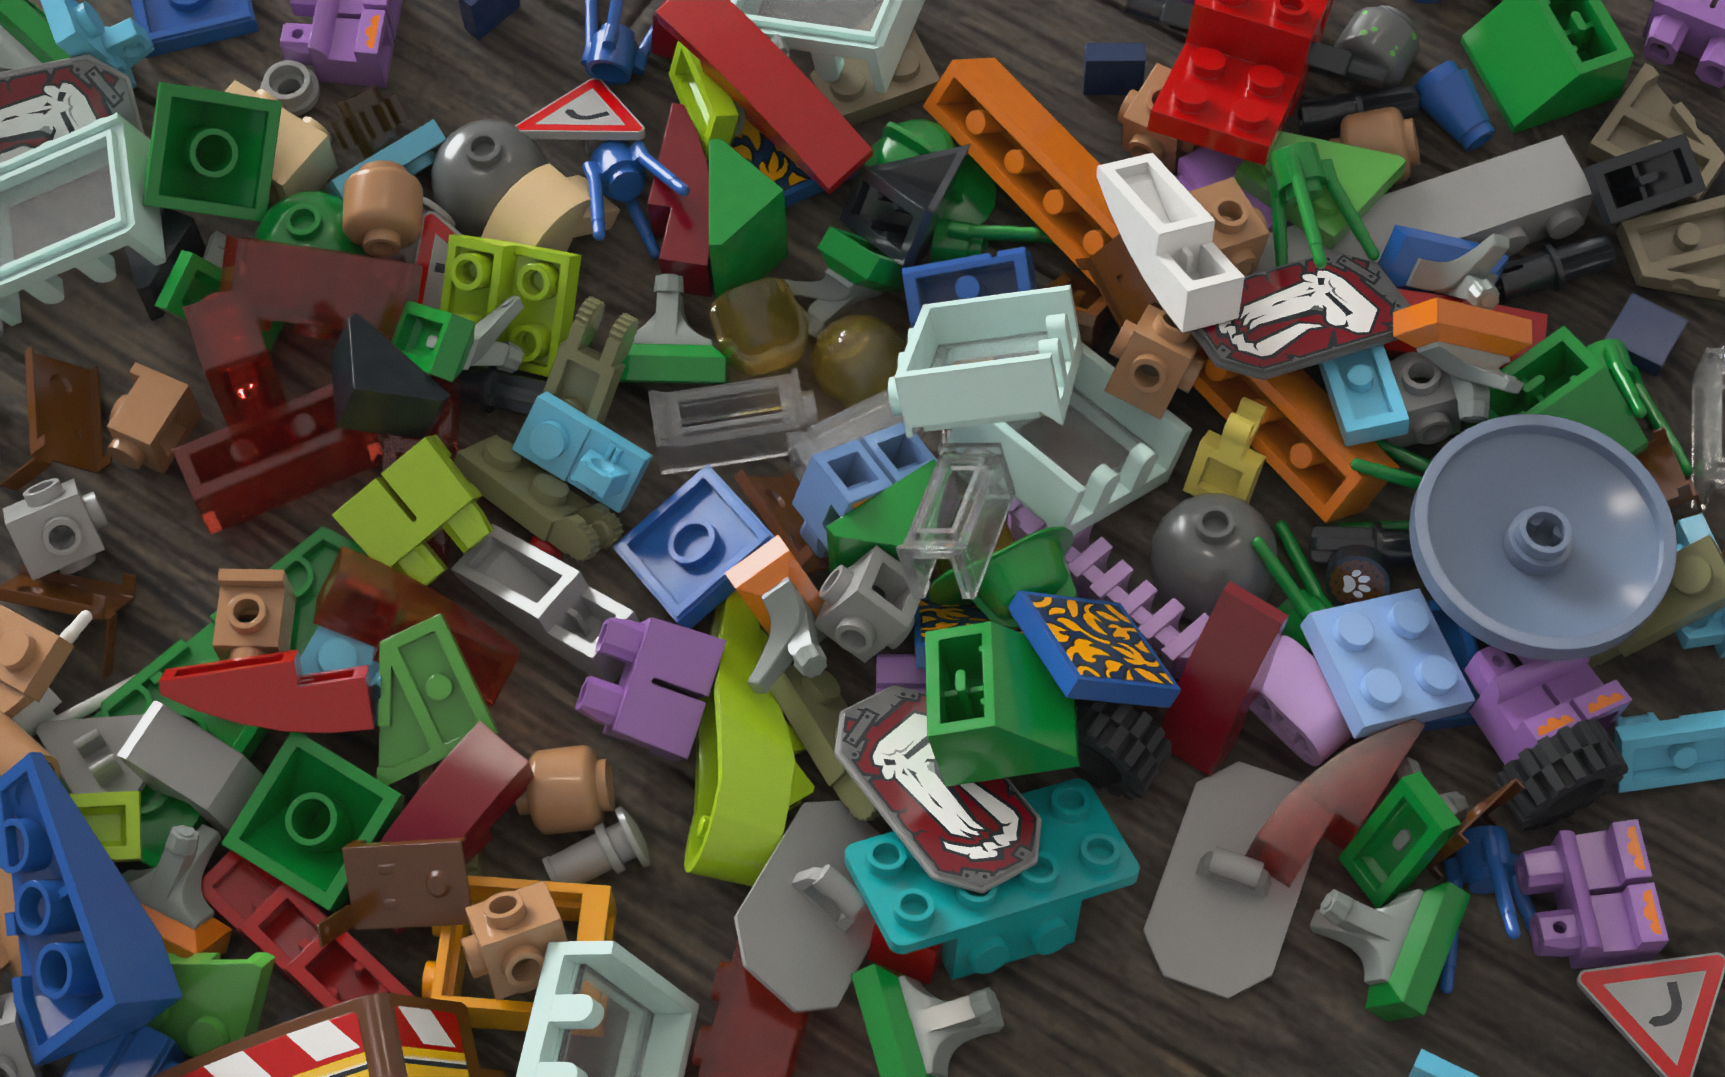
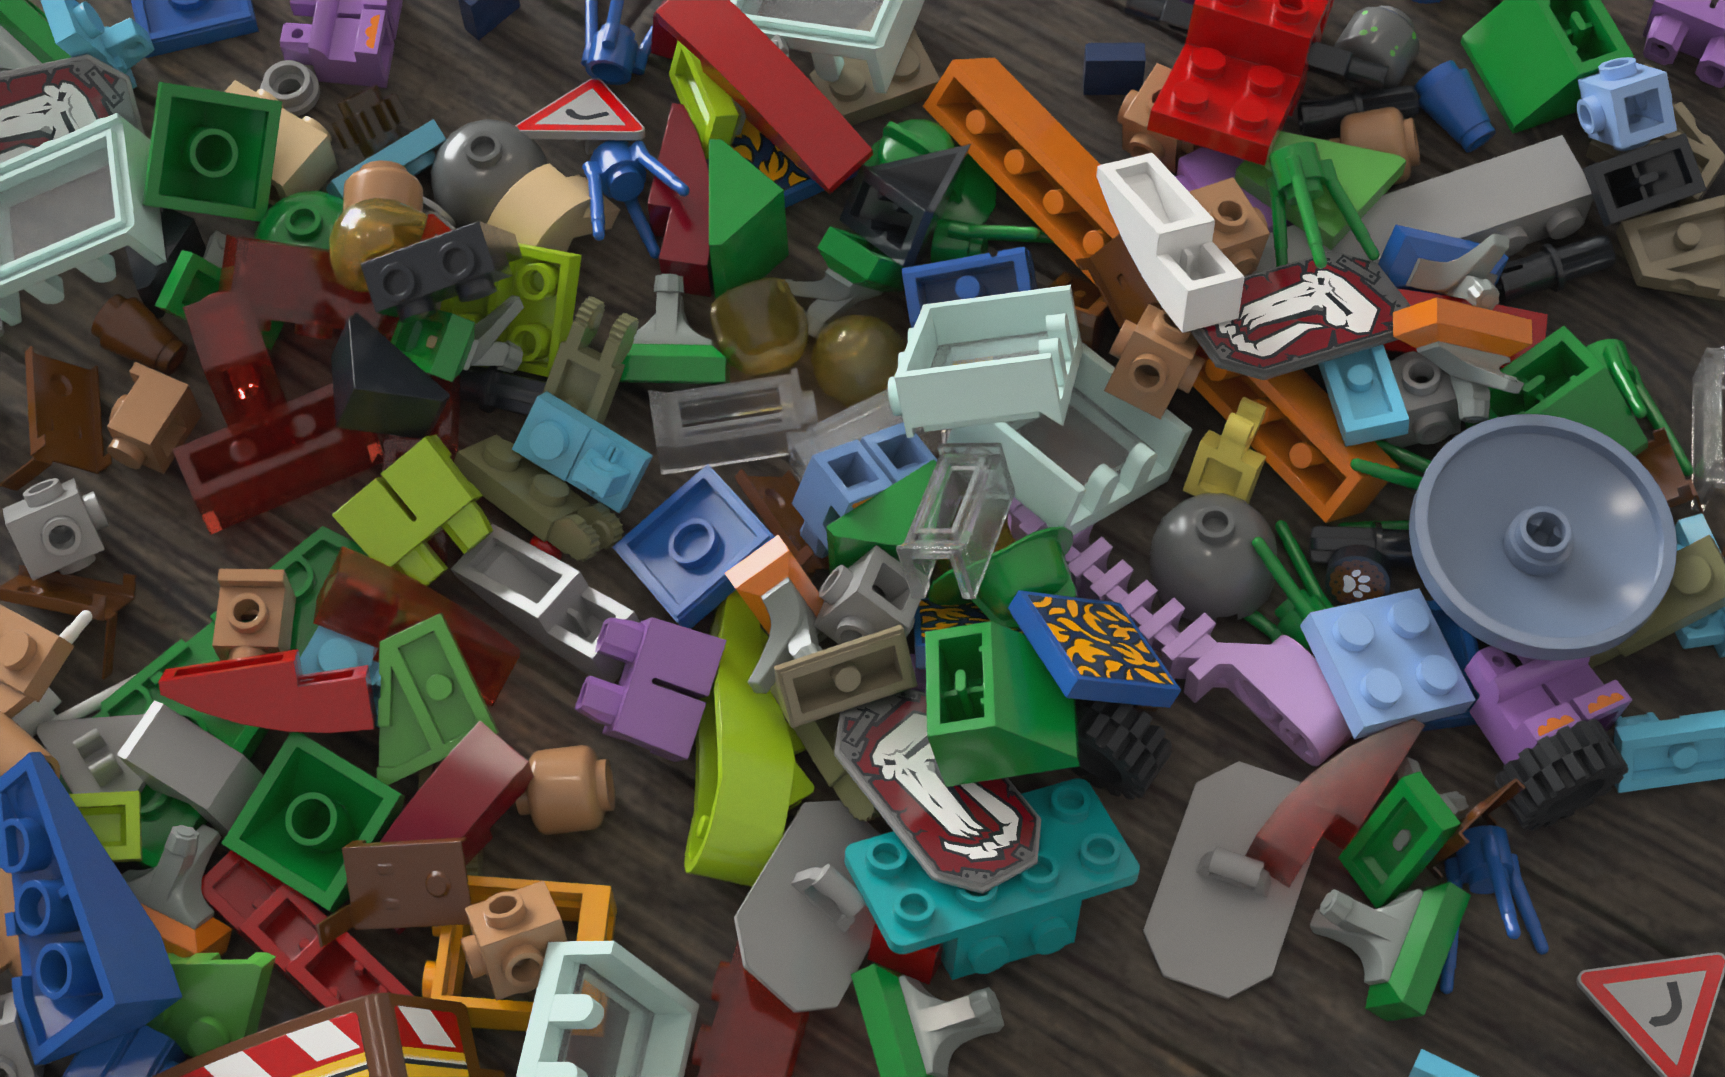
light grey pin [542,806,650,884] -> none
dark red slope [1161,581,1289,777] -> none
medium lavender hips [1515,819,1669,969] -> none
dark blue tile [1605,293,1688,377] -> none
none -> reddish brown cone [91,294,188,376]
none -> clear yellow hair [329,198,428,292]
none -> black plate [360,221,522,323]
none -> dark tan slope [774,624,918,728]
none -> light blue brick [1577,57,1677,151]

